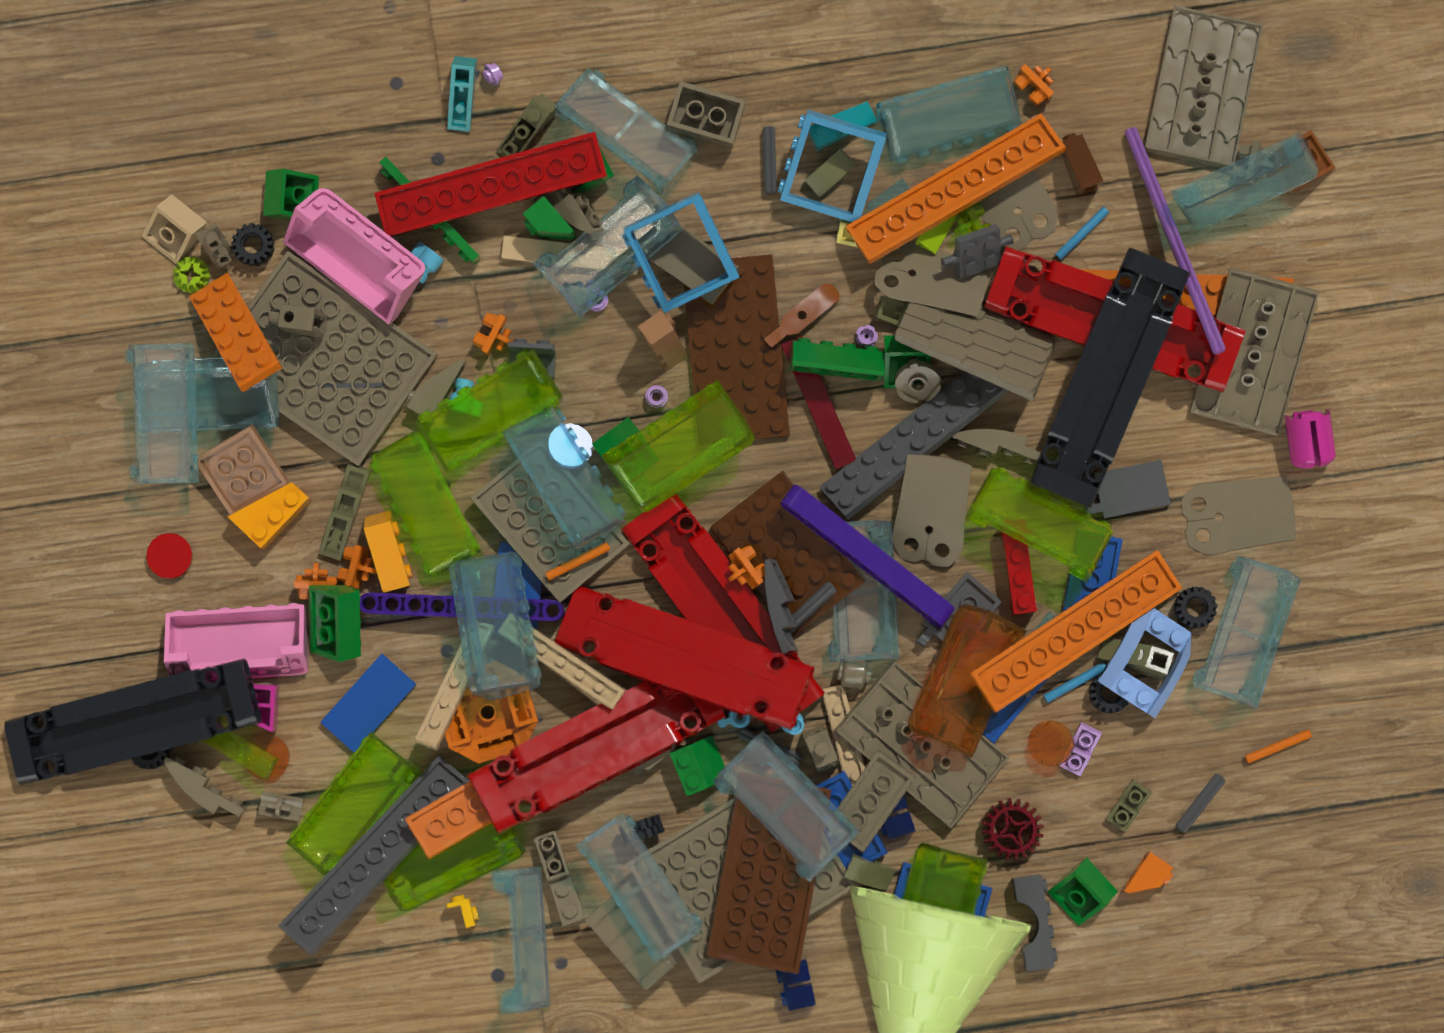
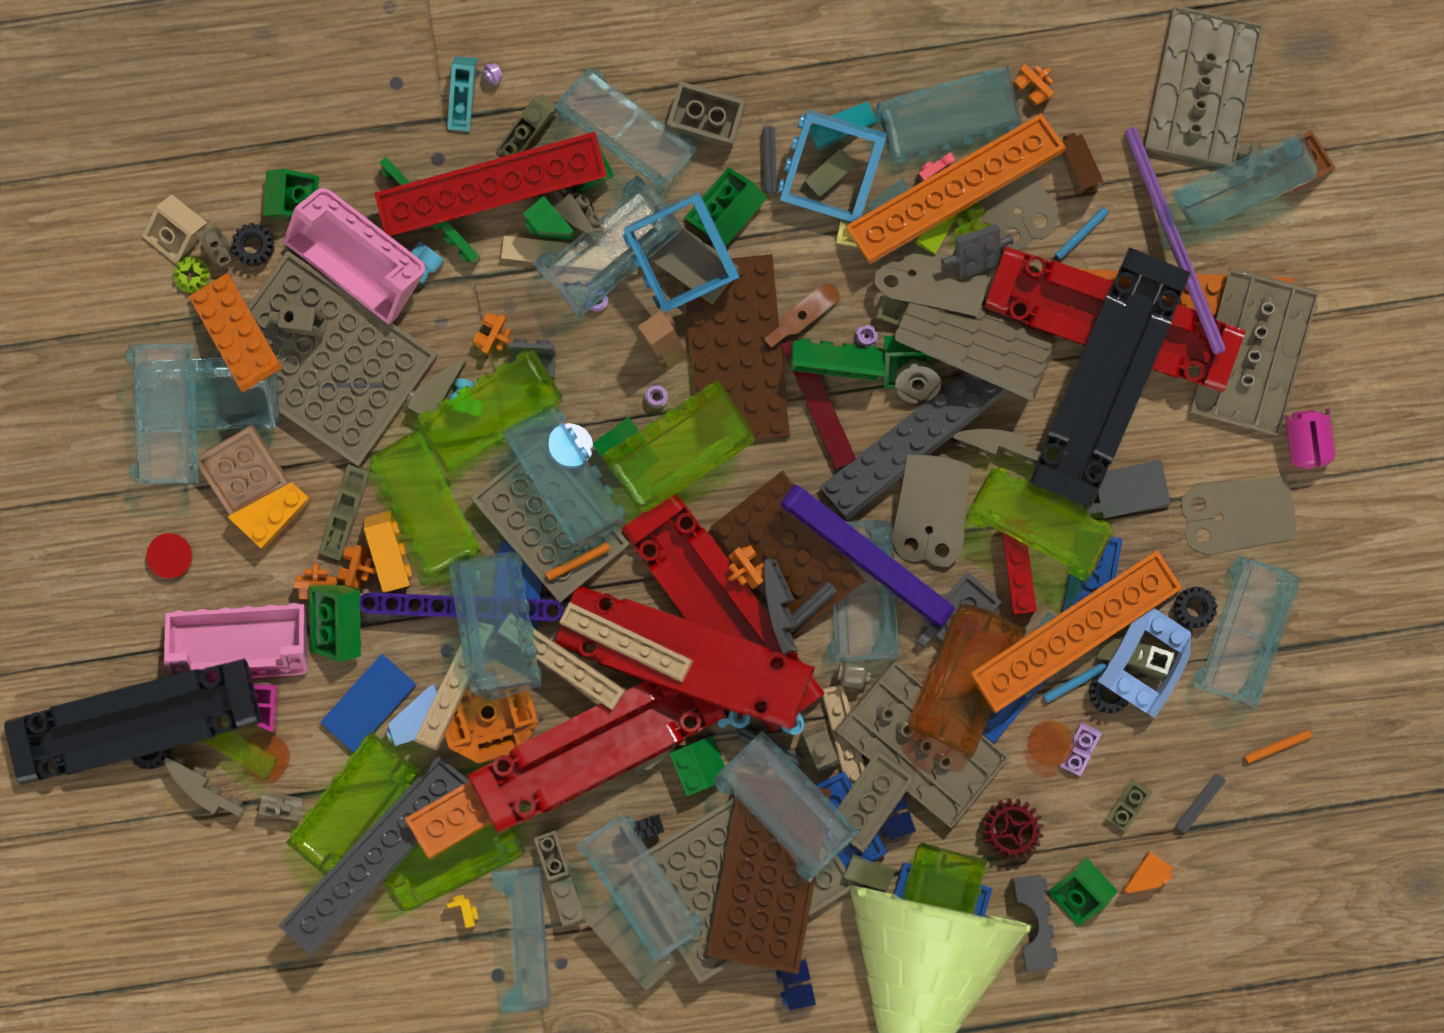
none -> light blue slope [386,685,438,746]
none -> tan tile [559,602,693,683]
none -> green slope [684,167,767,246]
none -> coral plate [918,152,956,182]

